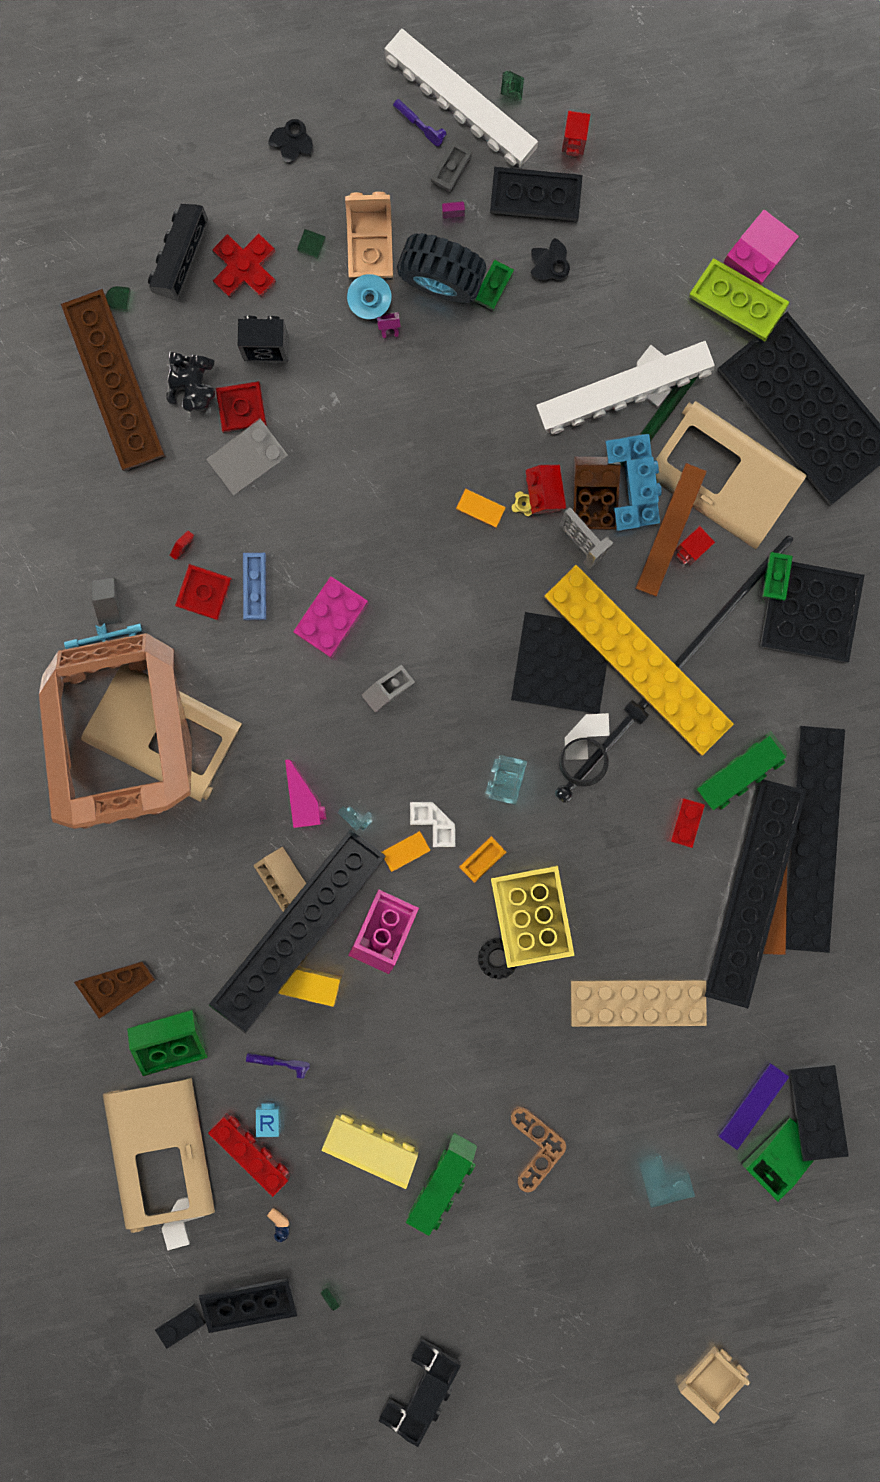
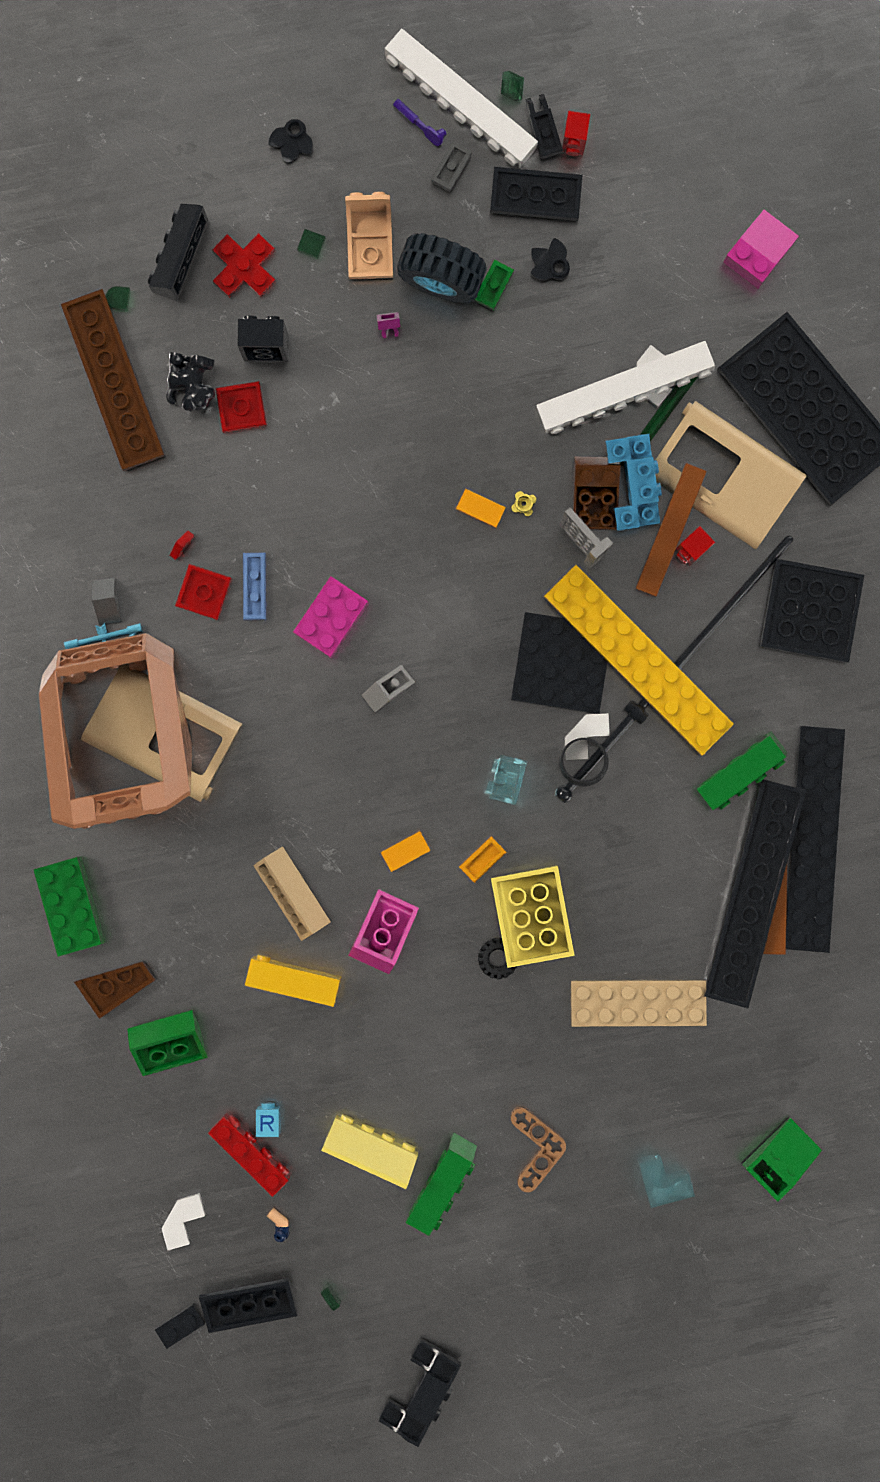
tan piece [103,1078,215,1233] -> none
light grey slope [206,419,288,495] -> none
black plate [209,830,386,1034] -> none
dark purple piece [246,1053,310,1079] -> none
dark pink slope [285,759,327,828] -> none
clear light blue bracket [337,806,372,831] -> none
medium azure dish [347,274,392,320] -> none
white tile [410,802,455,847] -> none
magenta tile [442,201,465,218] -> none
red brick [525,465,566,514] -> none
red brick [668,798,705,848] -> none
tan panel [678,1346,751,1424] -> none
lime plate [689,258,790,341] -> none
dark purple tile [718,1063,789,1150] -> none
green plate [762,552,793,601] -> none
black plate [789,1065,849,1161] -> none
none -> green brick [33,856,106,957]
none -> black hinge [525,94,563,159]

